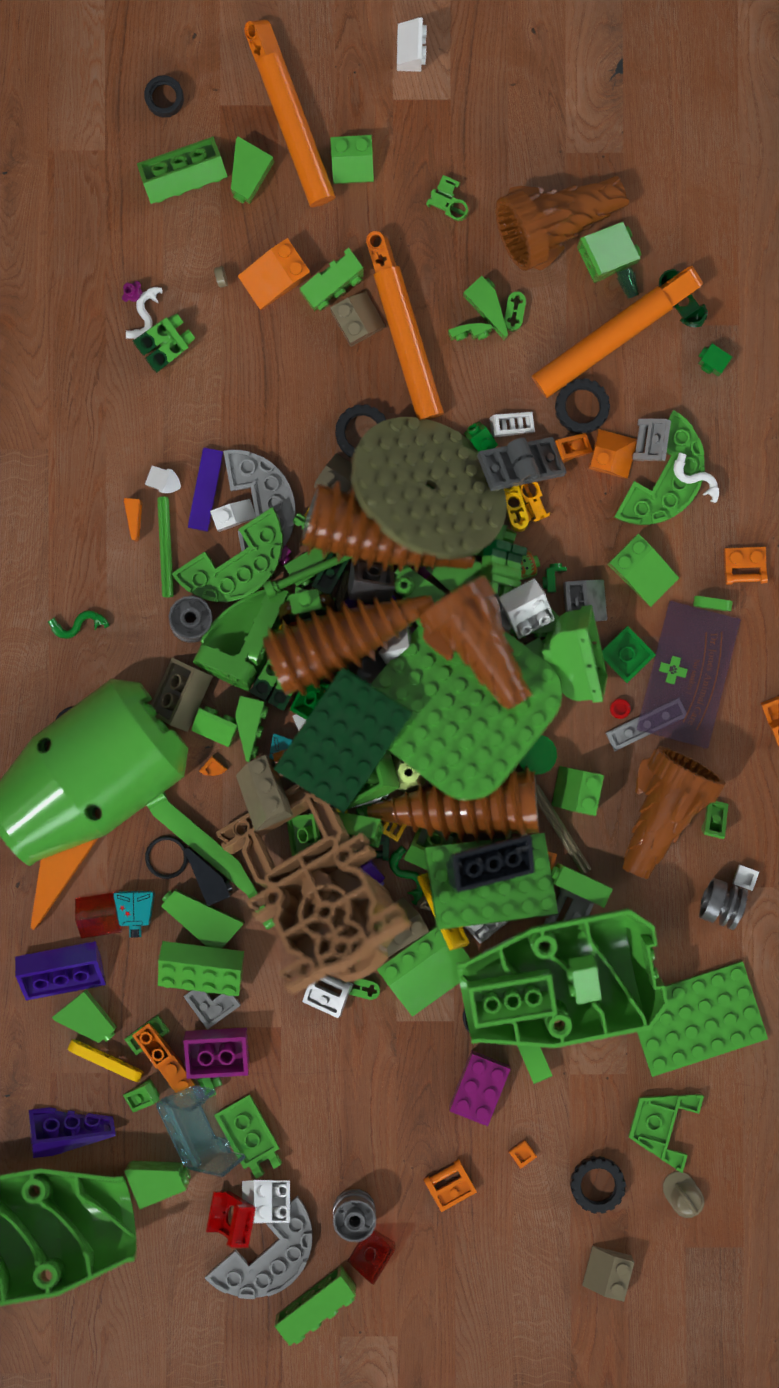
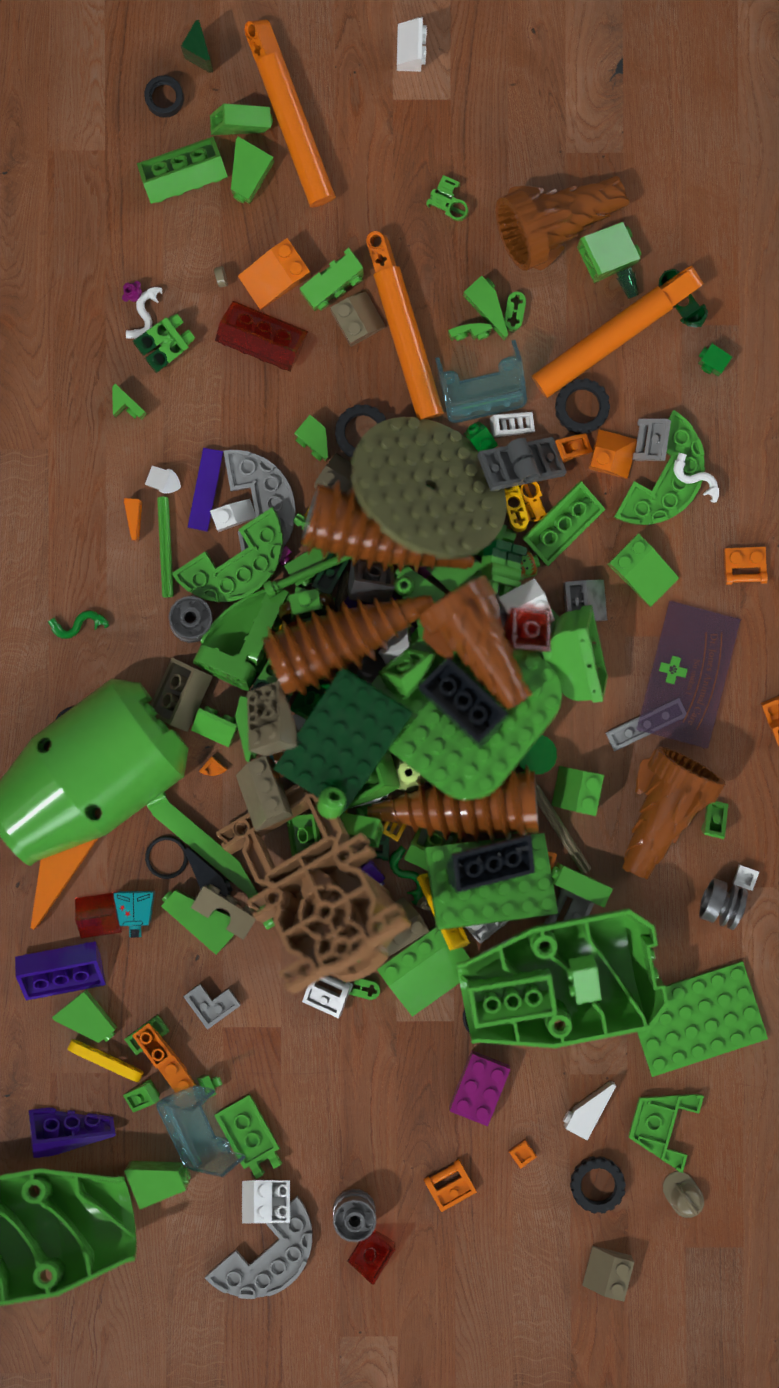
bright green brick [158,941,244,996] -> none
magenta brick [184,1028,250,1079] -> none
red panel [206,1191,256,1248] -> none
bright green brick [275,1265,356,1346] -> none
bright green slope [331,135,374,184] -> none
bright green slope [517,1045,553,1084] -> none
green bracket [542,563,567,593] -> none
green plate [602,626,656,683] -> none
red tile [610,699,631,719] -> none
bright green beam [693,596,733,612] -> none
none -> bright green slope [112,384,147,420]
none -> dark green slope [181,20,213,73]
none -> dark tan arch [191,884,256,940]
none -> bright green slope [210,104,273,135]
none -> clear red slope [215,301,308,372]
none -> dark tan slope [247,681,297,756]
none -> bright green slope [294,415,329,462]
none -> bright green head [317,788,346,819]
none -> bright green slope [378,648,436,697]
none -> black slope [419,658,508,749]
none -> clear light blue windscreen [435,340,527,423]
none -> clear red slope [503,607,551,652]
none -> bright green slope [522,481,605,566]
none -> white slope [563,1081,616,1140]

